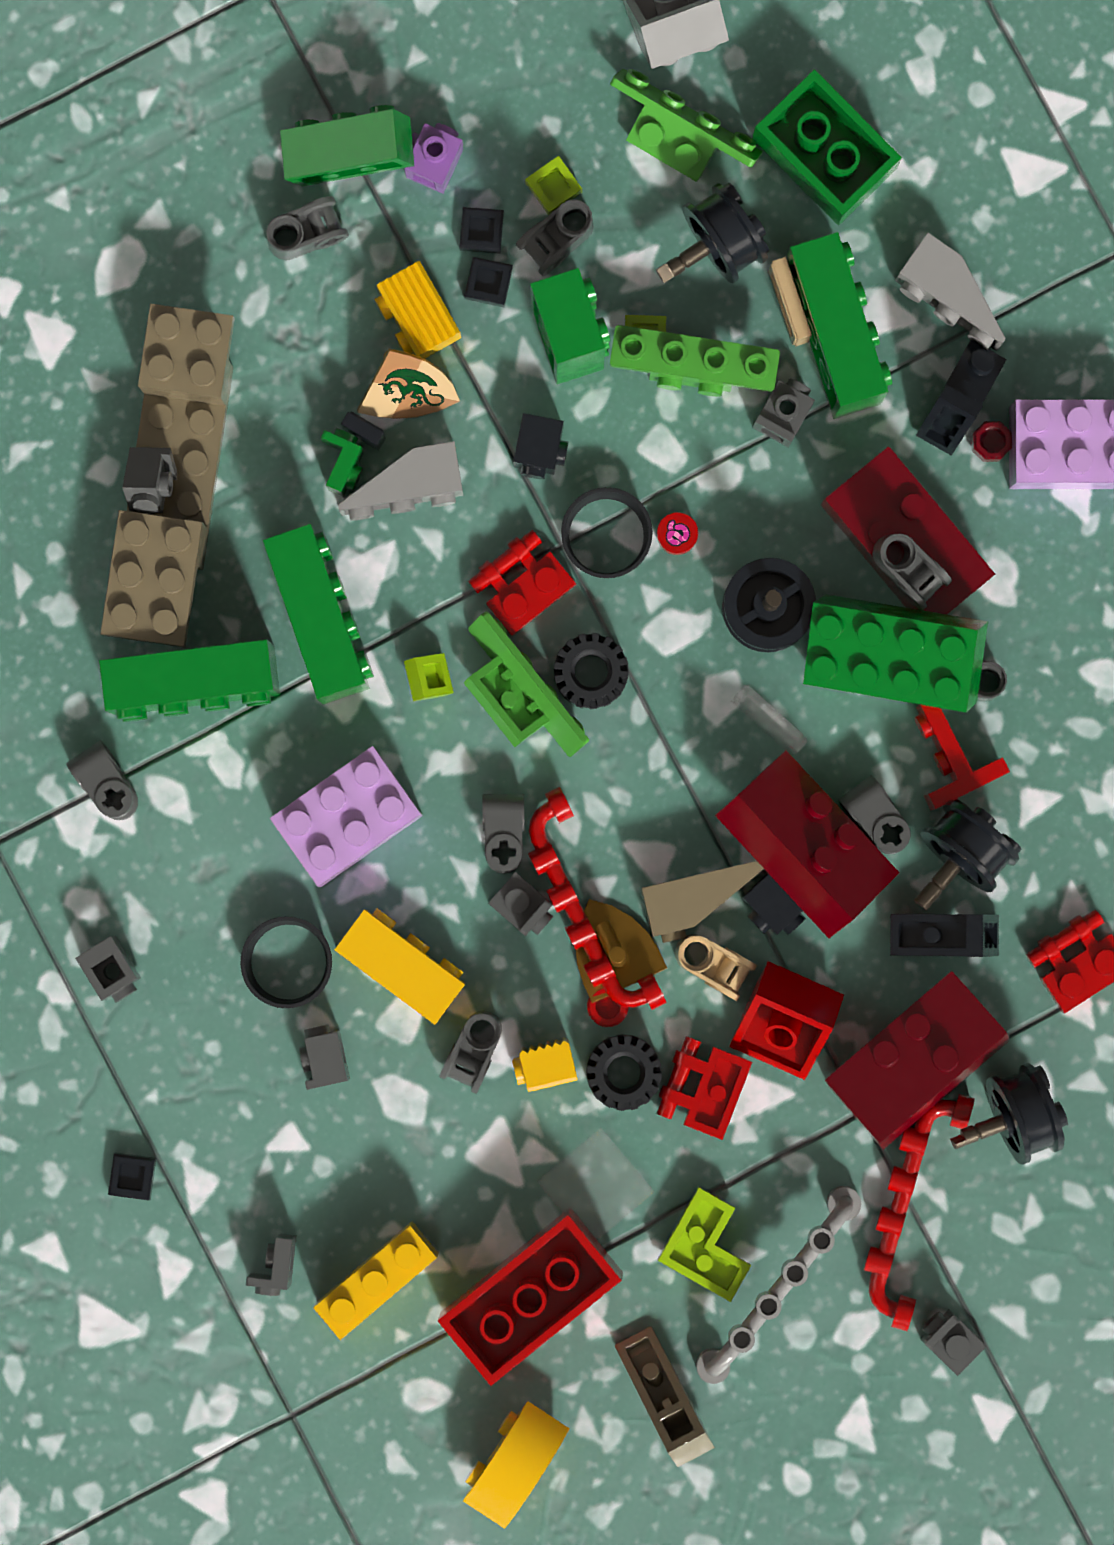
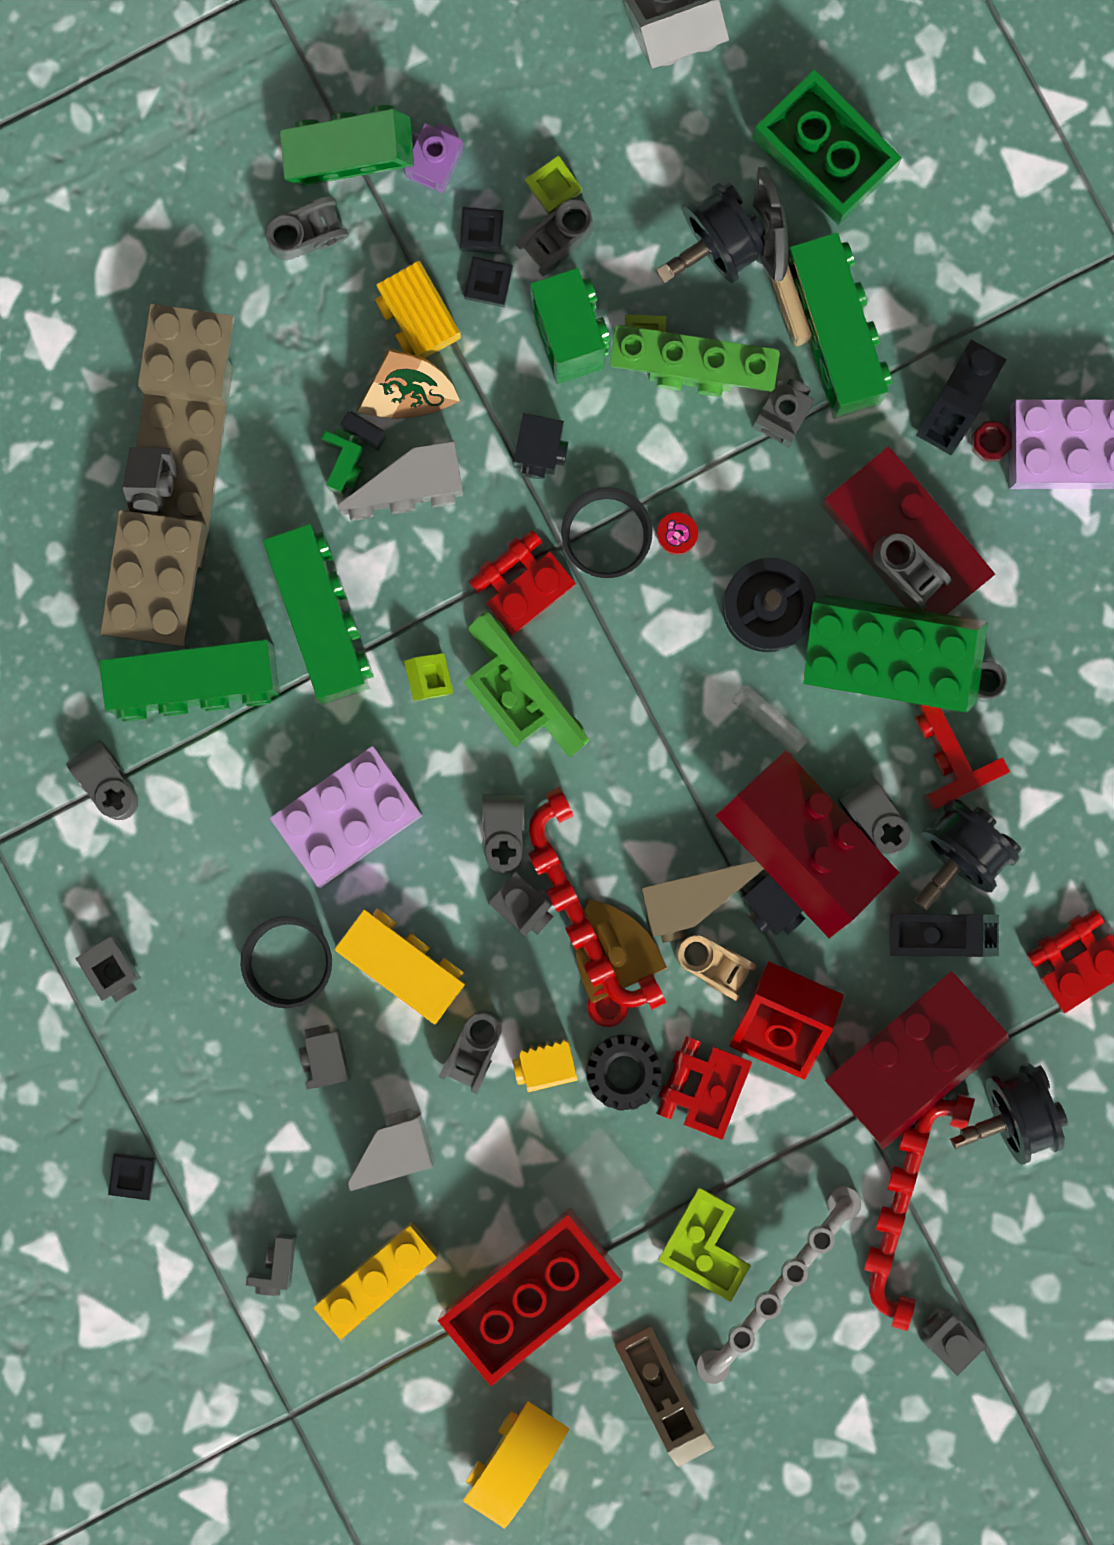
black tyre [554,633,629,709] -> none
bright green bracket [610,69,763,182] -> none
light grey slope [895,233,1006,351] -> none
none -> light grey slope [348,1109,435,1191]
none -> dark grey brick [753,167,789,281]

